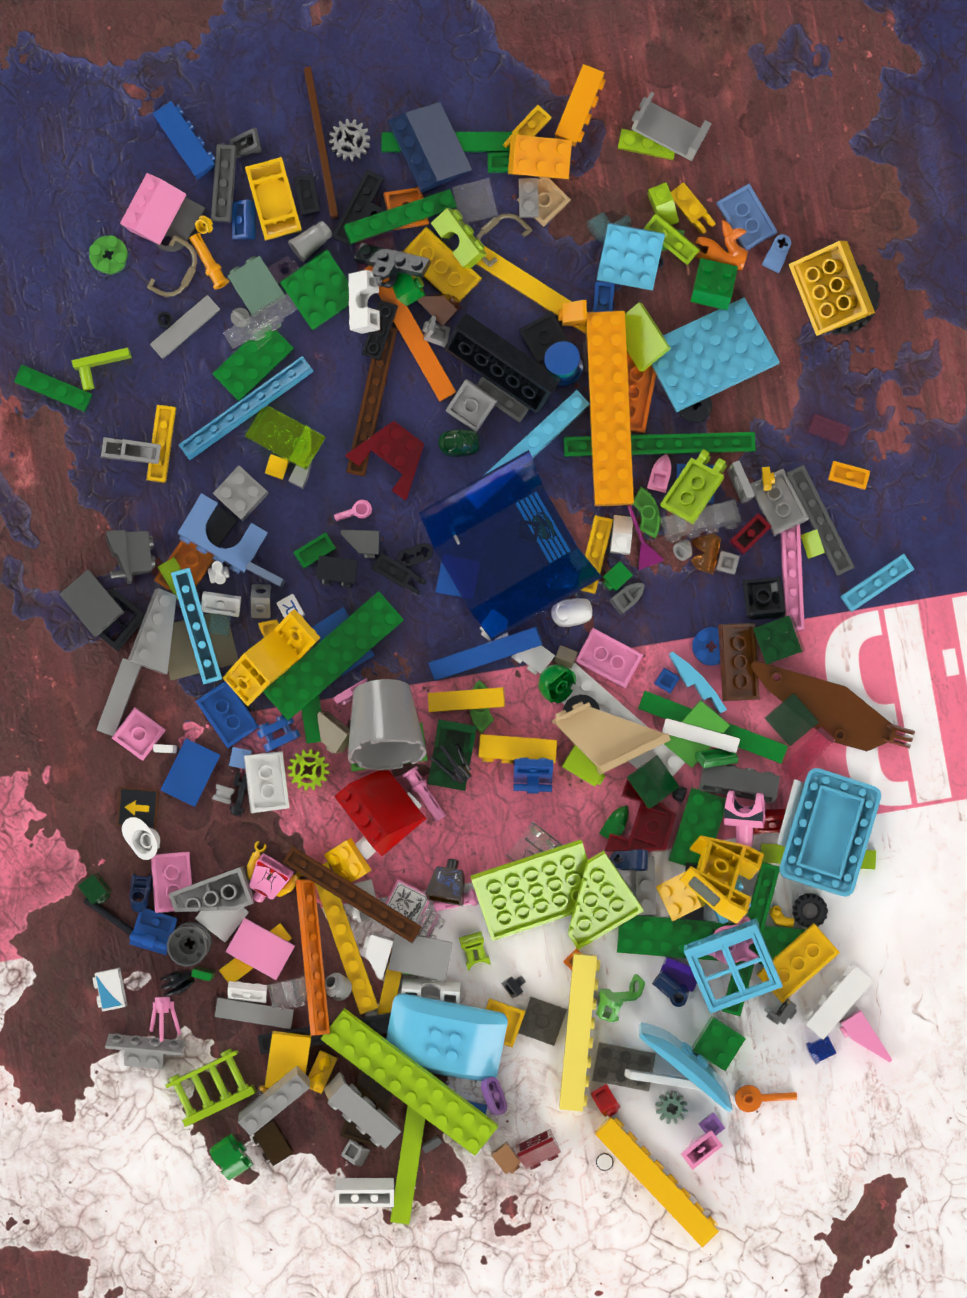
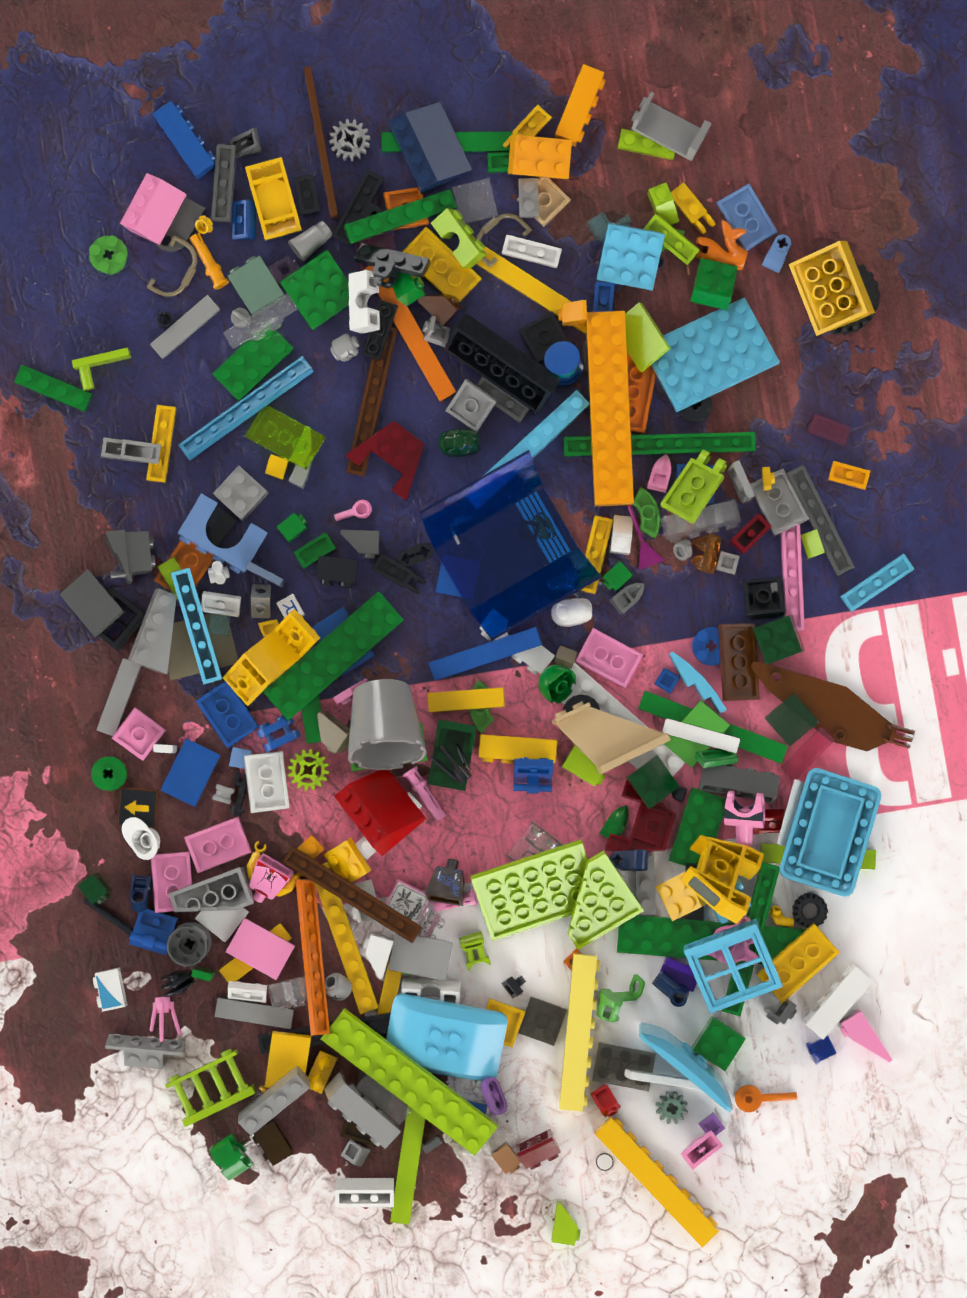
none -> green piece [91,757,127,791]
none -> bright pink tile [184,816,252,873]
none -> green brick [277,513,307,543]
none -> light orange plate [298,835,325,859]
none -> light grey head [330,333,360,362]
none -> clear tile [356,1074,412,1125]
none -> white plate [502,235,562,268]
none -> lime slope [551,1200,581,1246]

